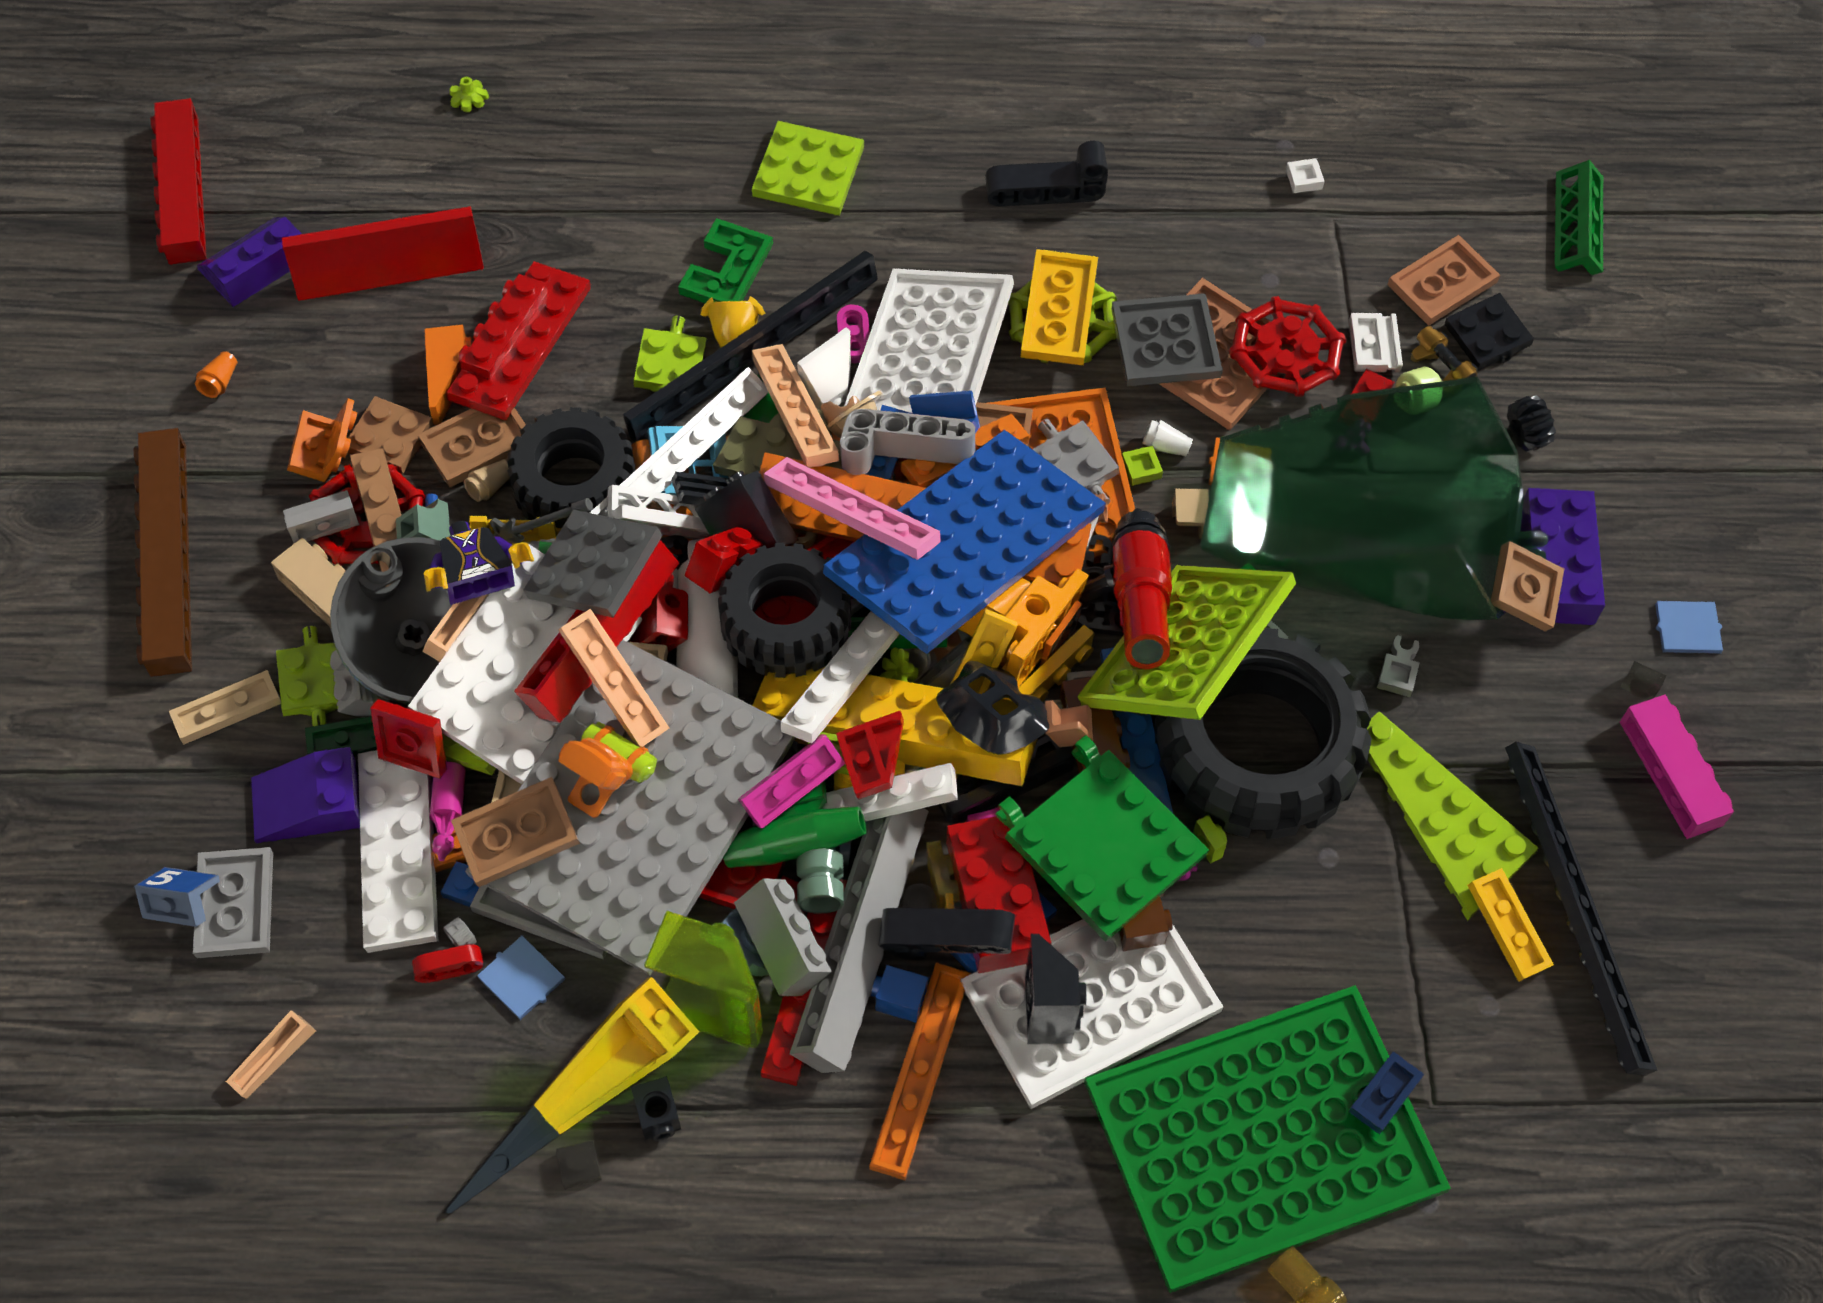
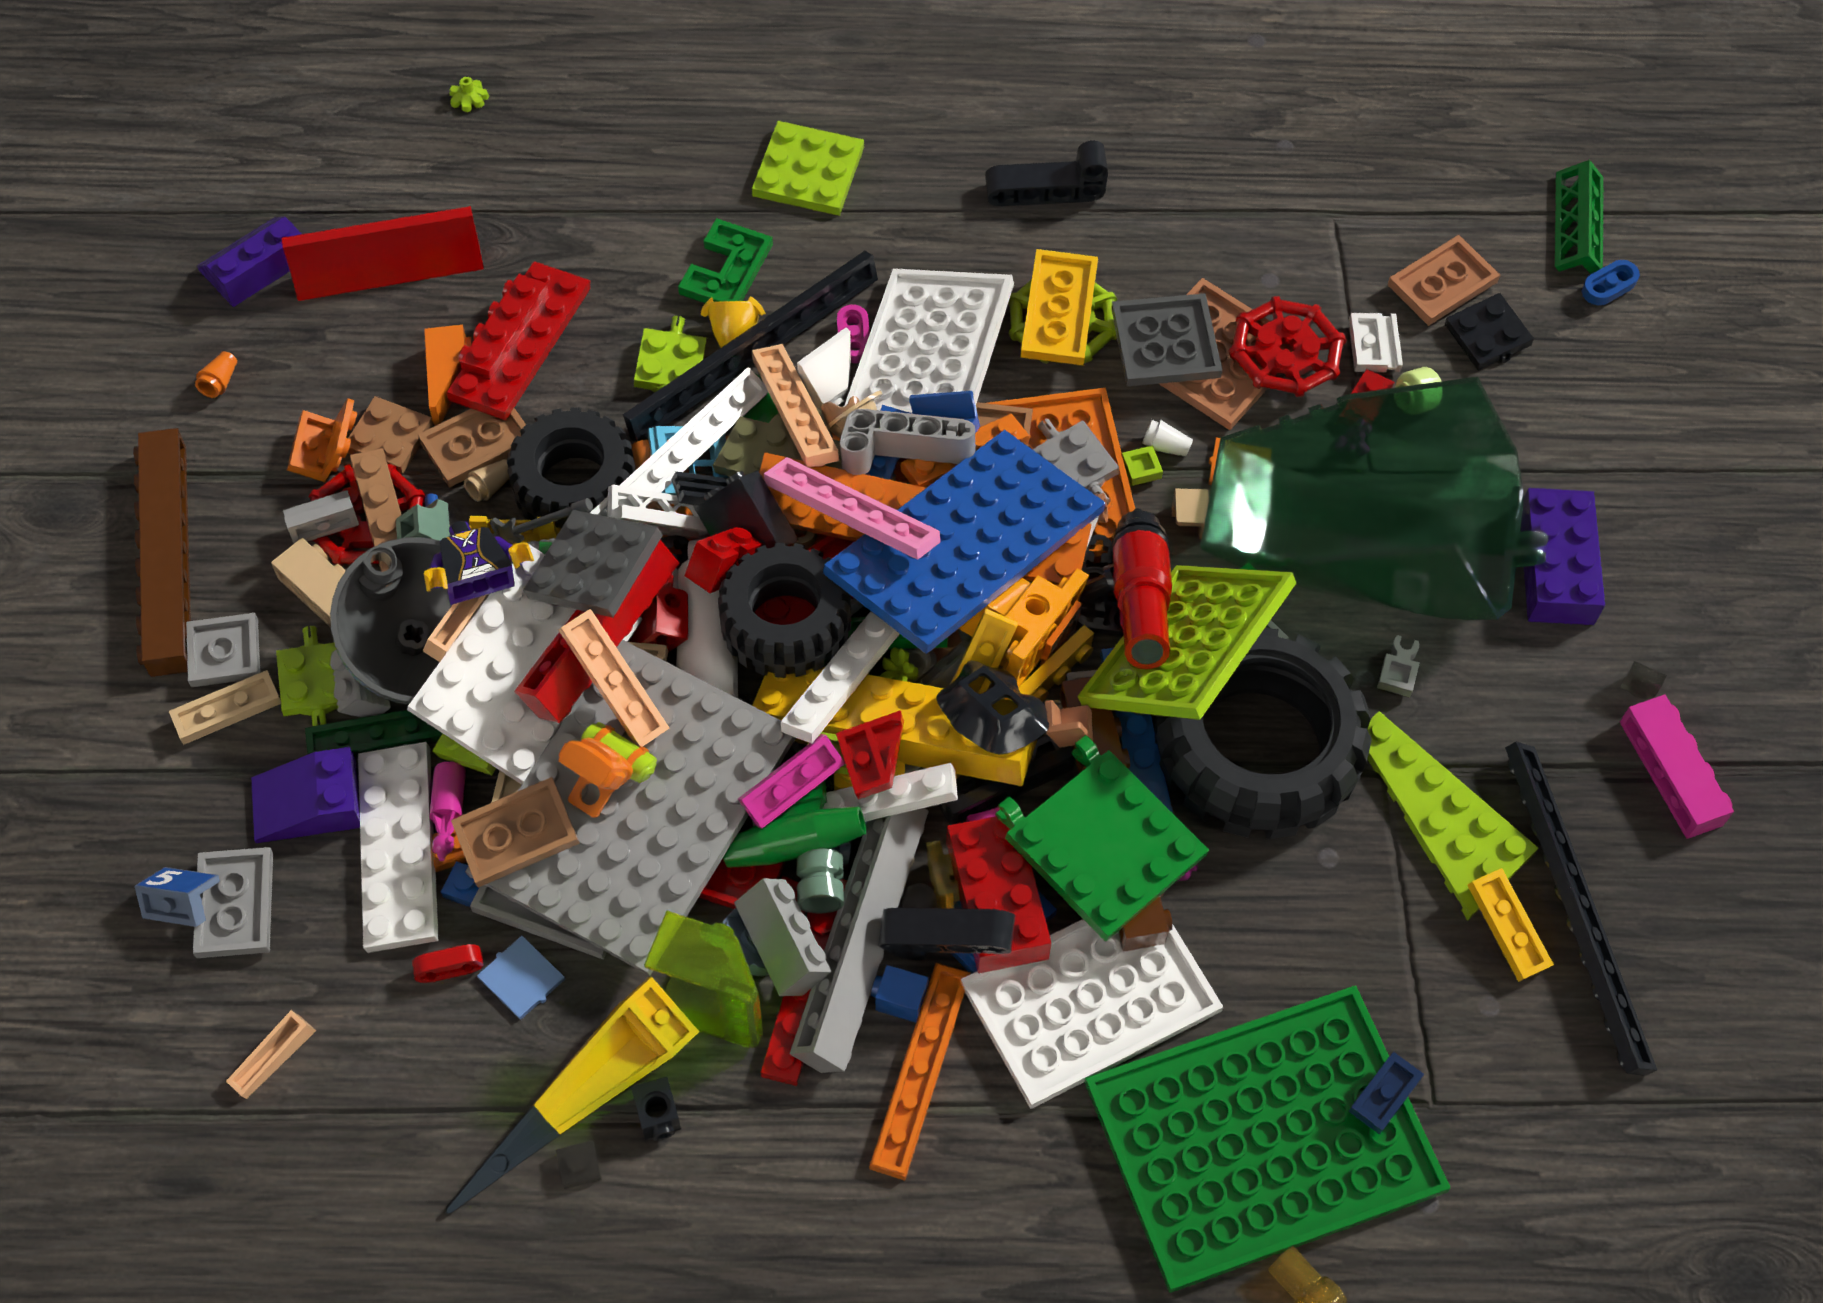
red brick [150,98,207,265] -> none
red plate [370,699,447,779] -> none
light grey axle [443,917,477,947] -> none
black slope [1024,934,1087,1044] -> none
lime plate [1193,815,1227,864] -> none
white plate [1286,158,1325,193] -> none
pearl gold piece [1411,326,1478,396] -> none
medium nougat plate [1490,541,1564,631] -> none
black gear [1507,395,1556,452] -> none
medium blue piece [1655,601,1723,653] -> none
none -> light grey plate [186,613,260,687]
none -> blue plate [1582,260,1640,305]

